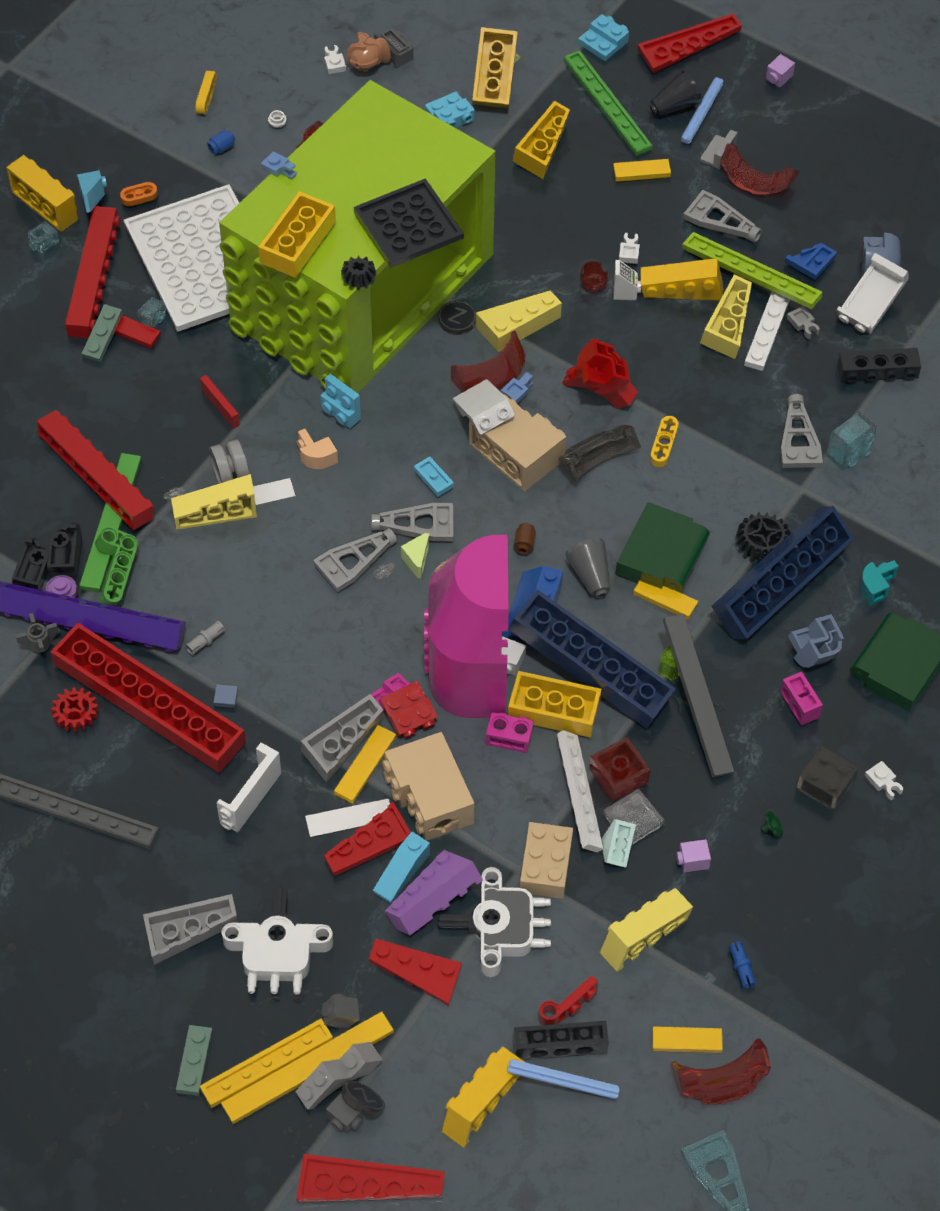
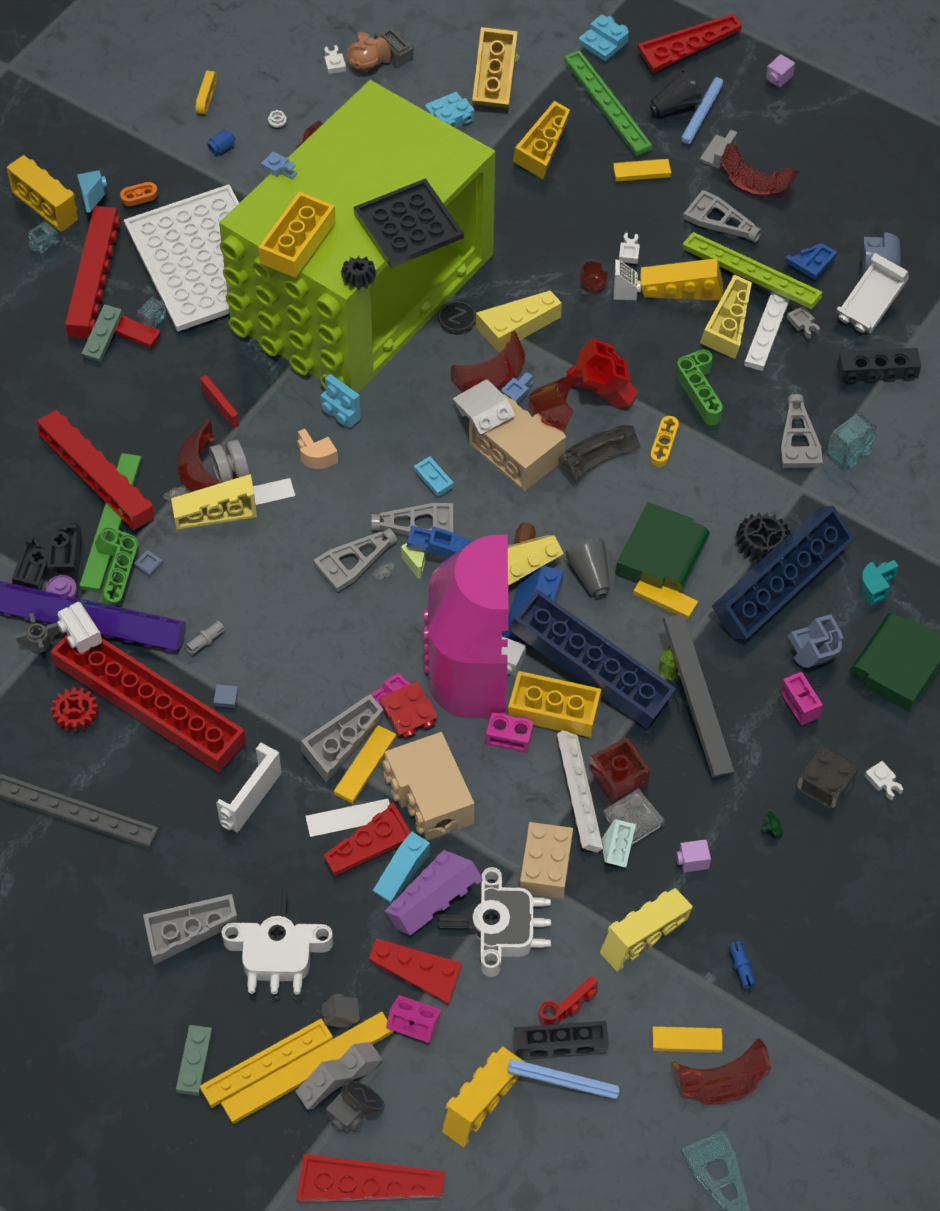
none -> white brick [57,602,102,653]
none -> sand blue tile [134,550,163,578]
none -> clear red windscreen [177,419,220,492]
none -> dark pink brick [386,995,442,1043]
none -> blue slope [406,526,473,560]
none -> light yellow wedge [508,535,564,585]
none -> clear red windscreen [528,376,573,431]
none -> bright green beam [676,350,723,425]

